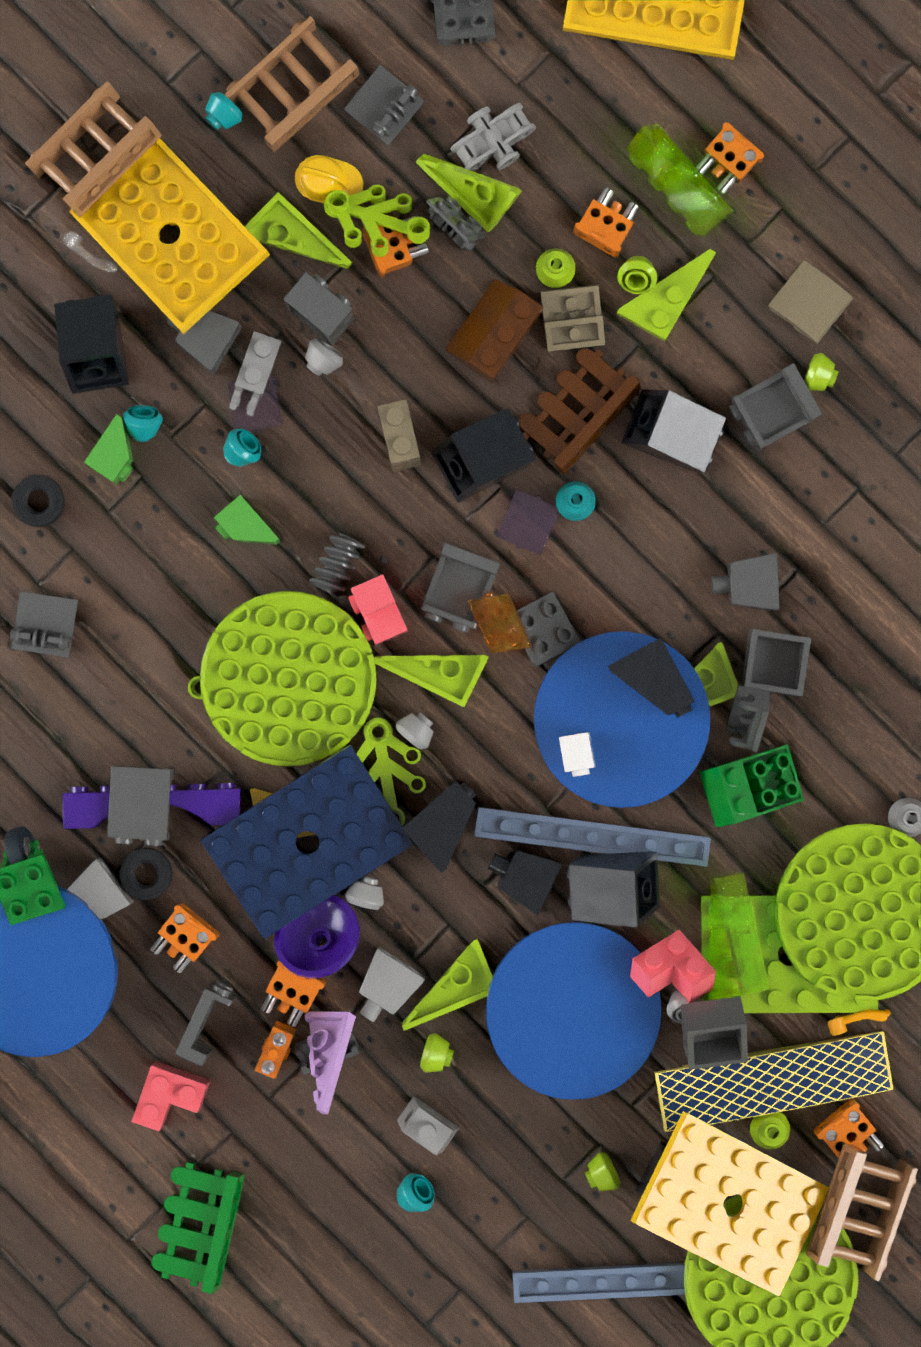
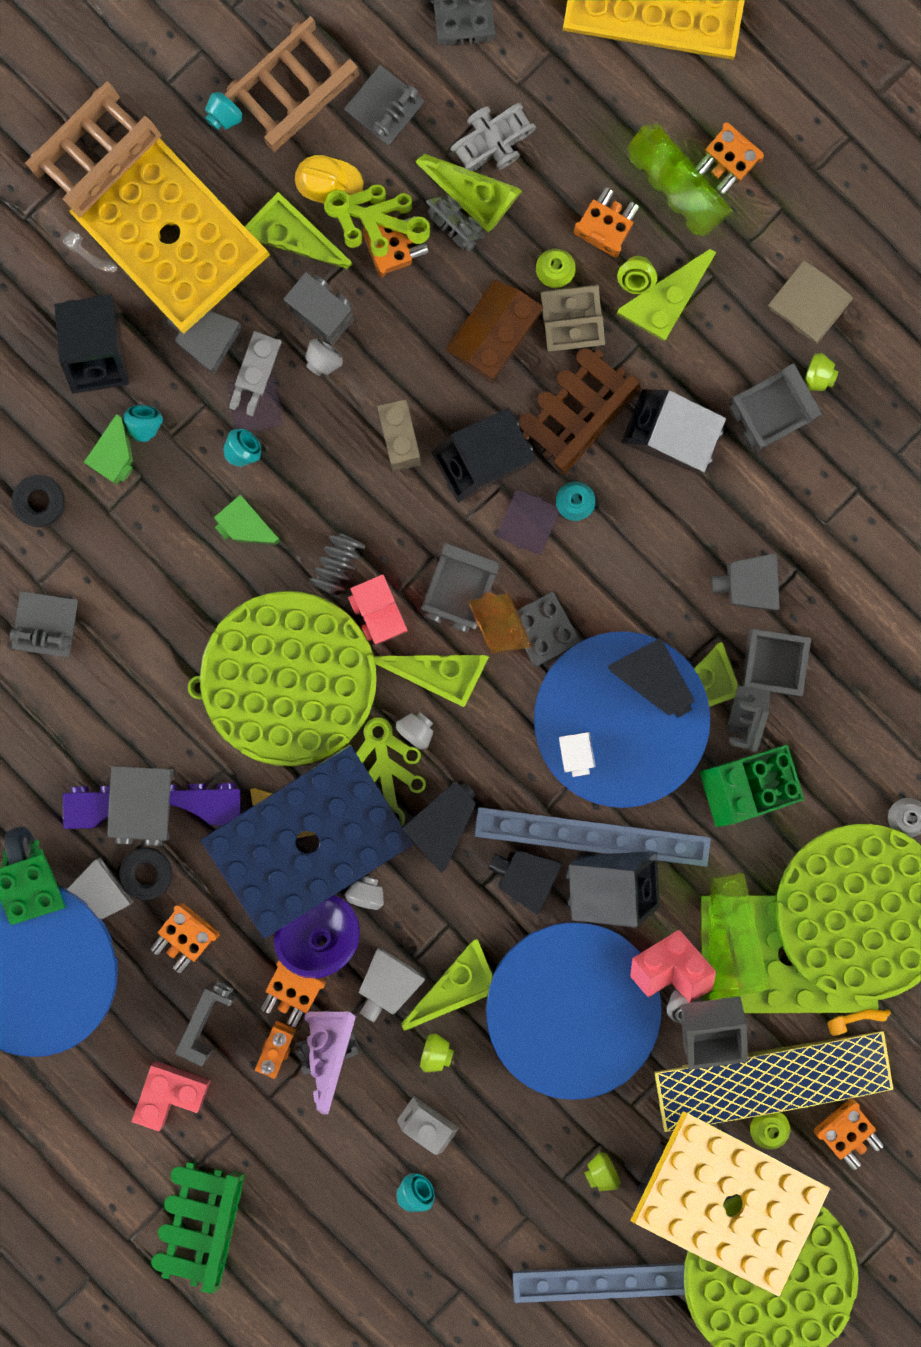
medium nougat fence [806,1143,918,1281] -> none

